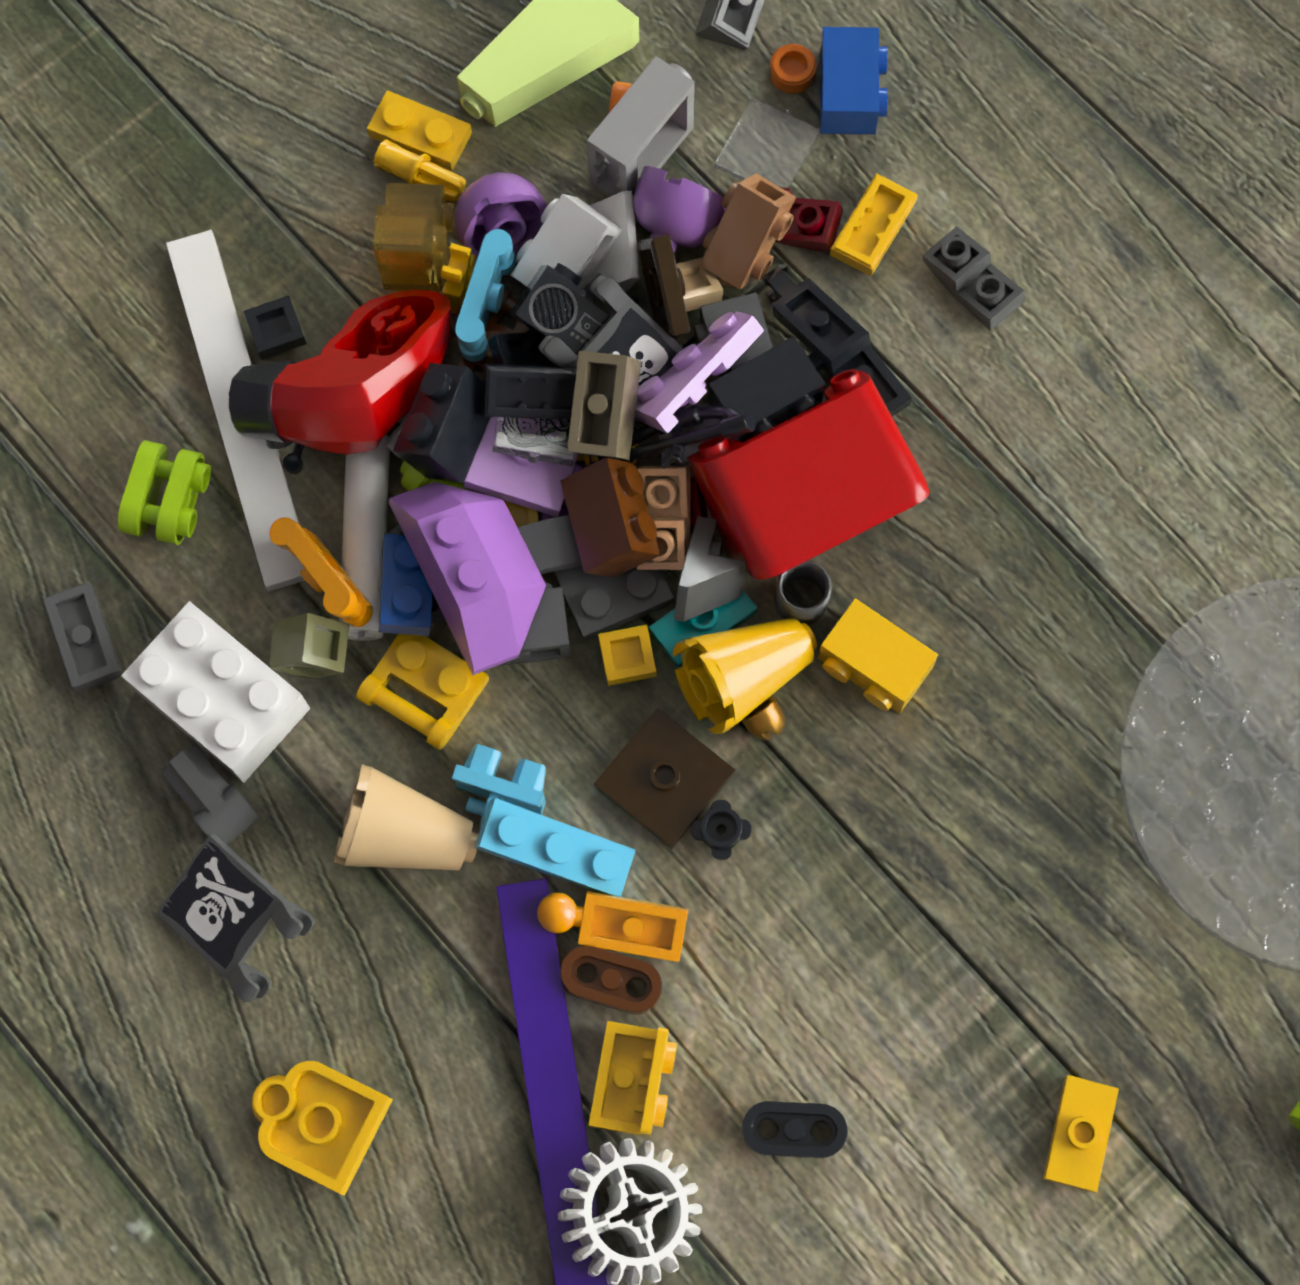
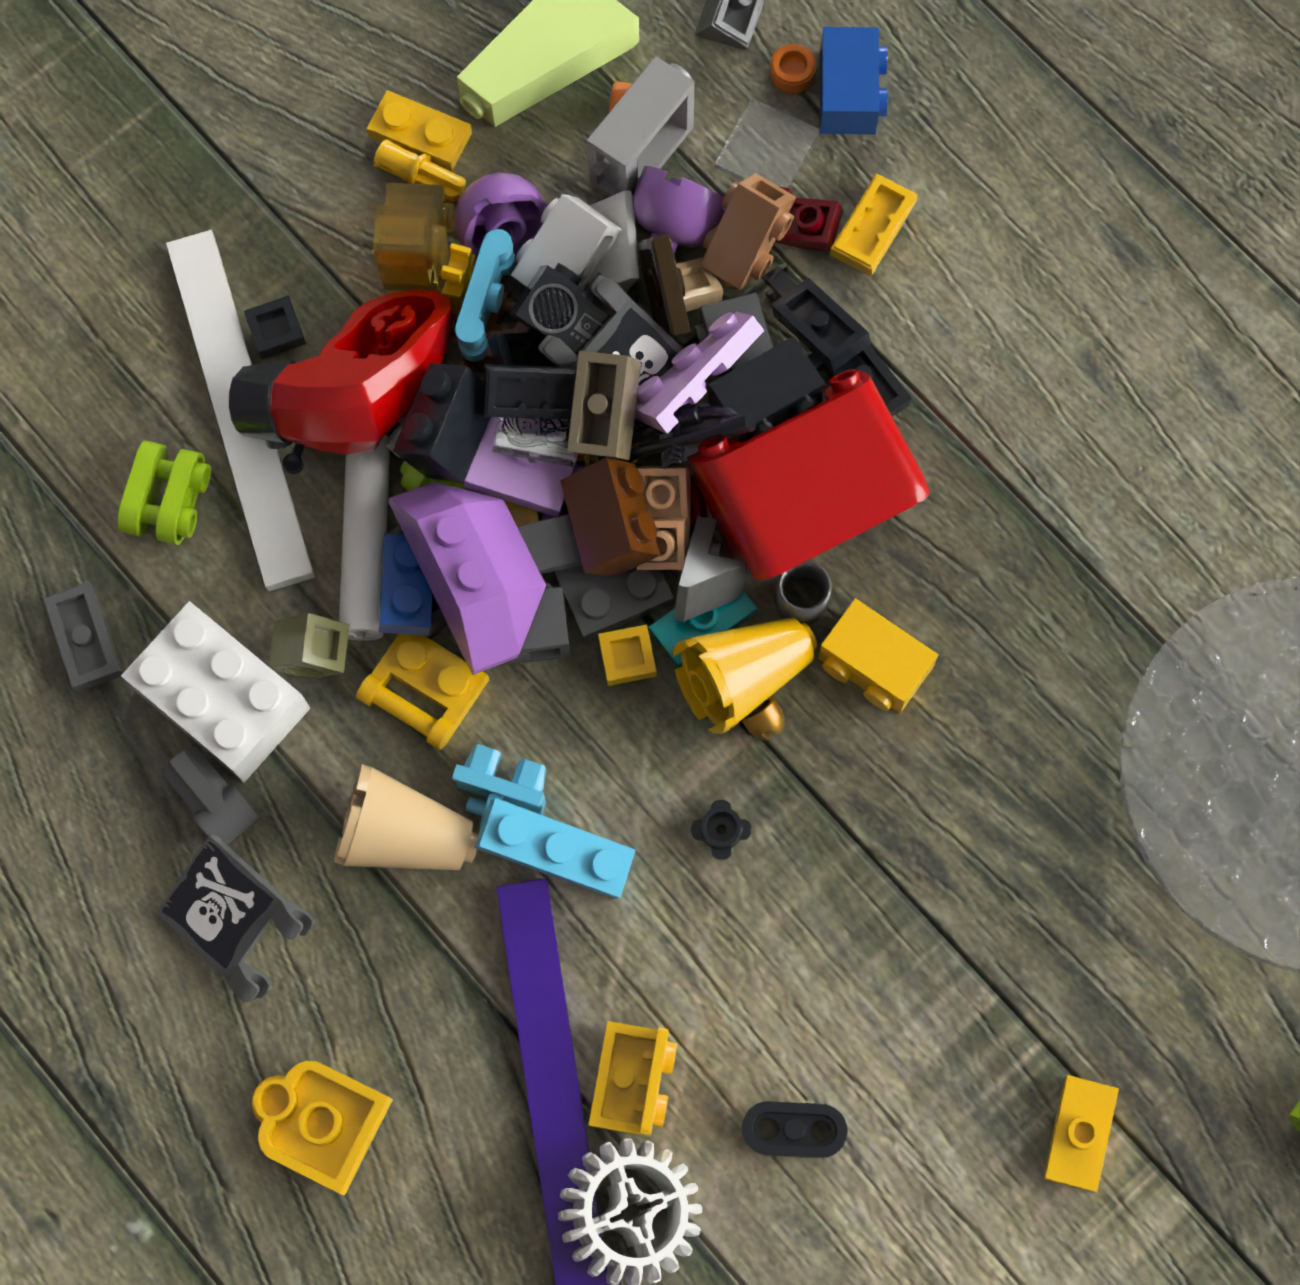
light orange plate [269,517,373,627] -> none
light orange plate [537,891,689,962] -> none
reddish brown plate [561,946,662,1015] -> none
dark brown plate [594,708,736,850] -> none
dark grey slope [922,226,1025,330] -> none

